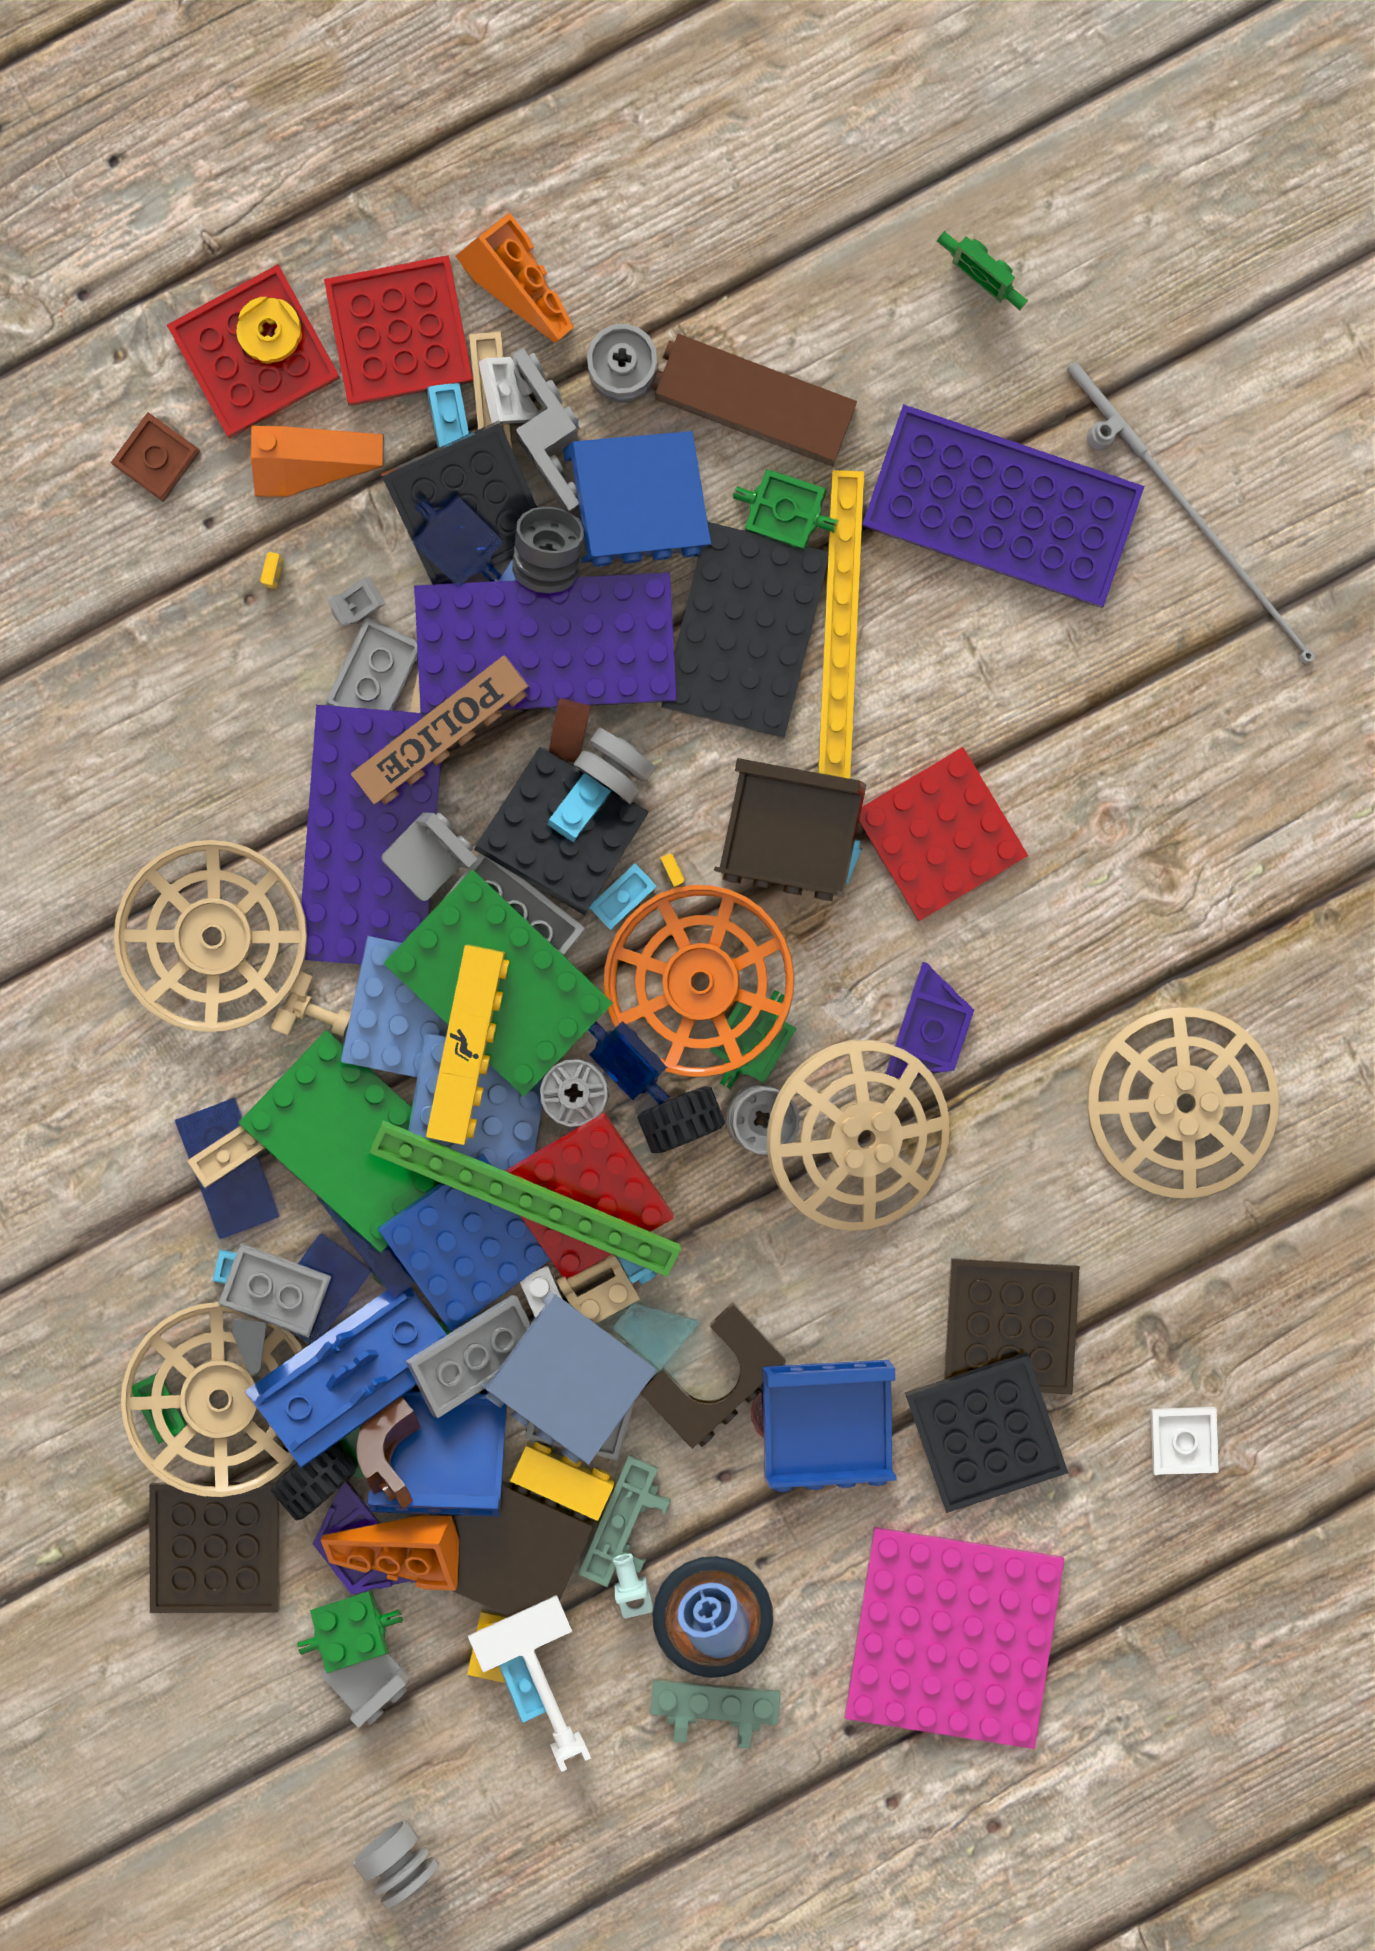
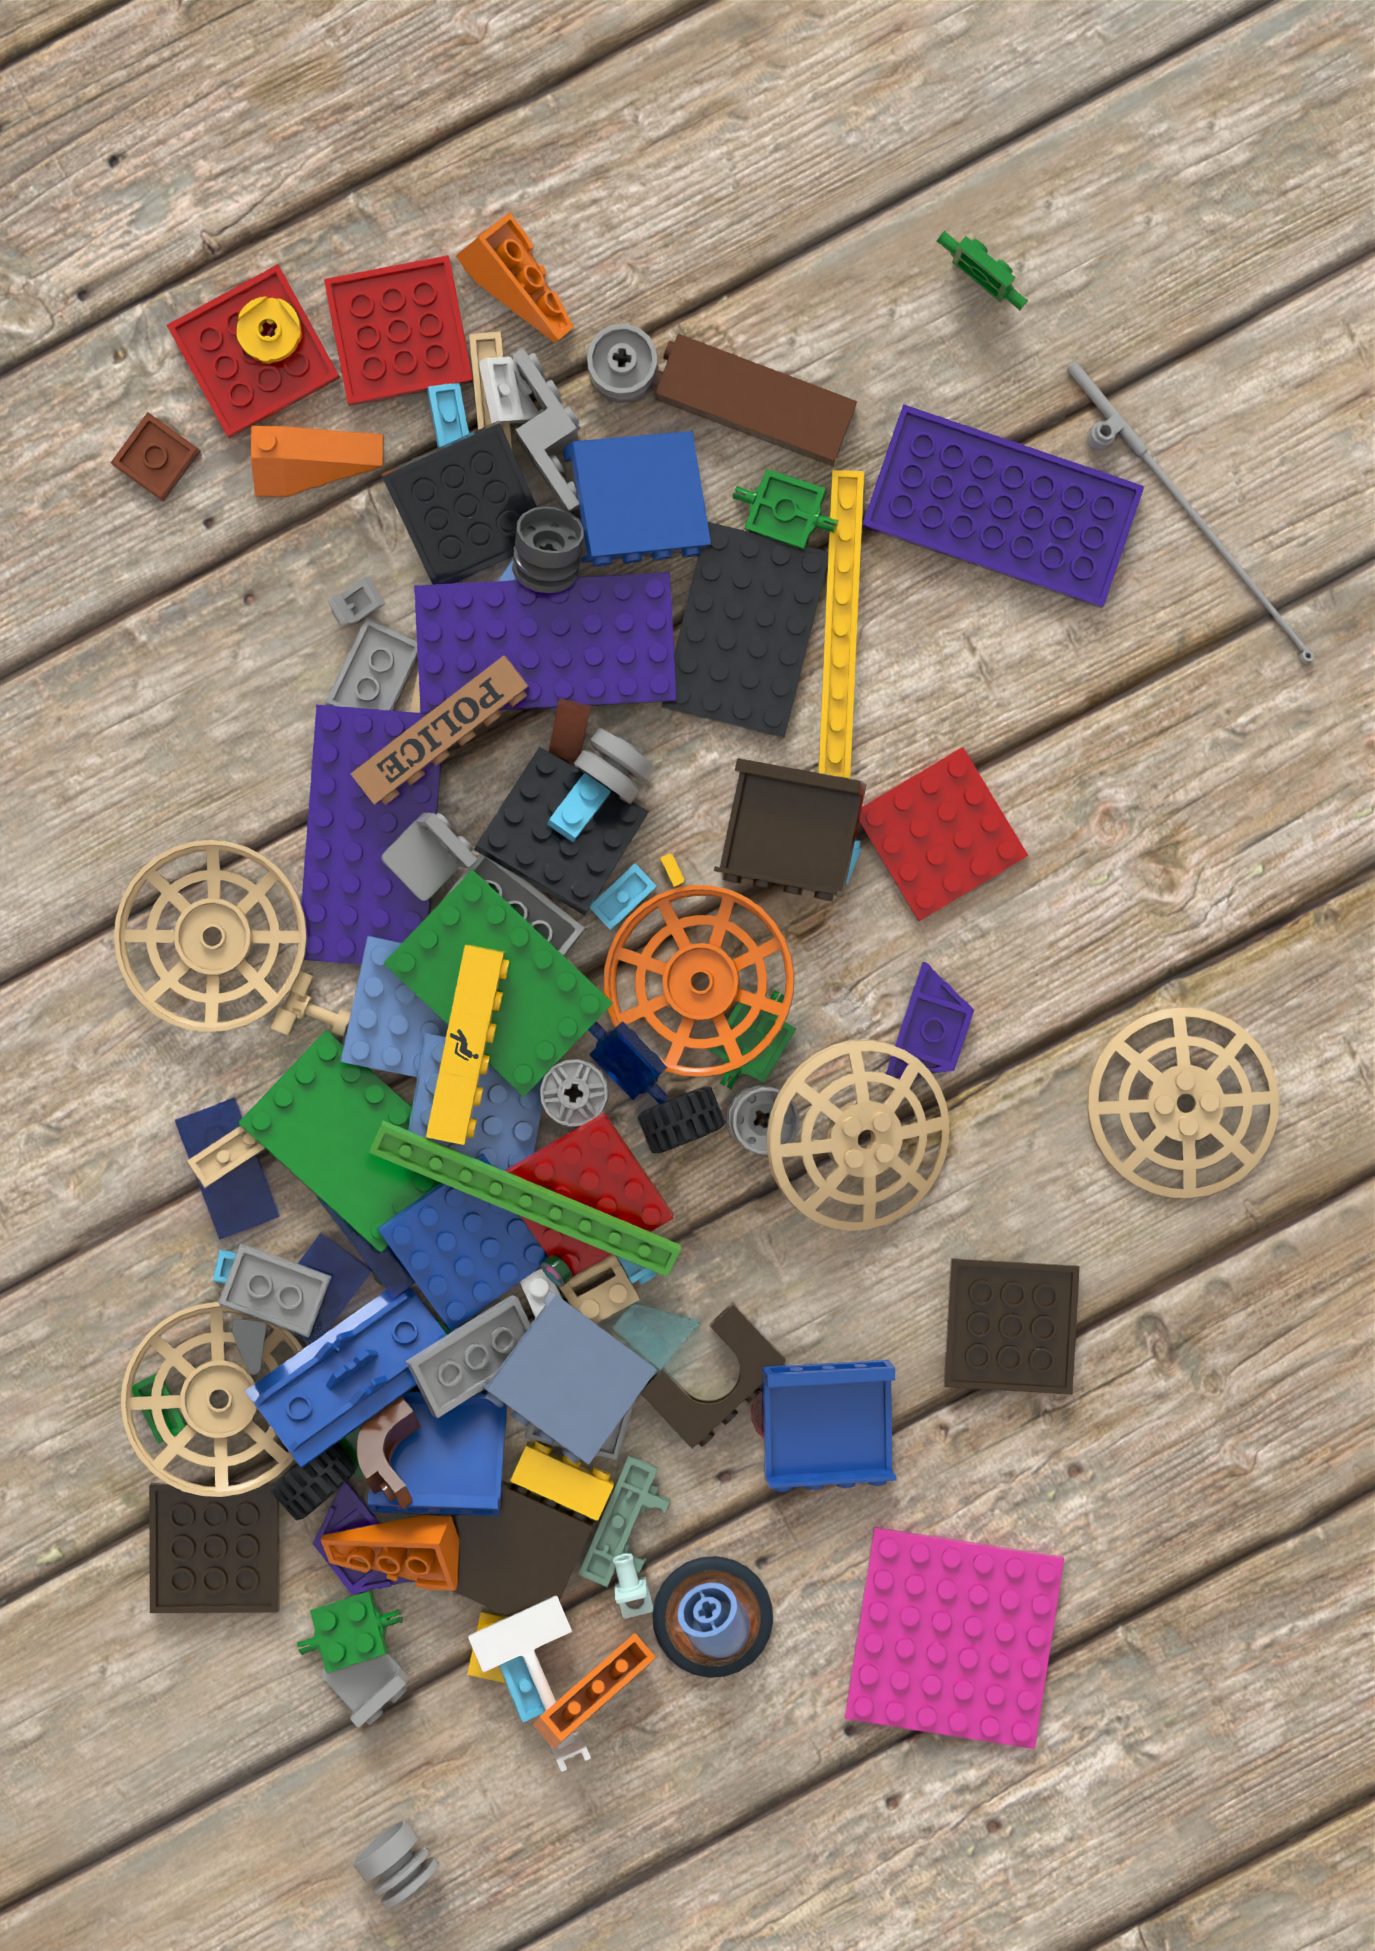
yellow tile [260,552,284,590] -> none
clear blue plate [412,495,504,587] -> none
sand green hinge [650,1680,780,1749] -> none
black plate [905,1352,1068,1513] -> none
white plate [1151,1407,1219,1475] -> none
none -> orange brick [533,1633,656,1749]
none -> dark green tile [541,1255,572,1287]

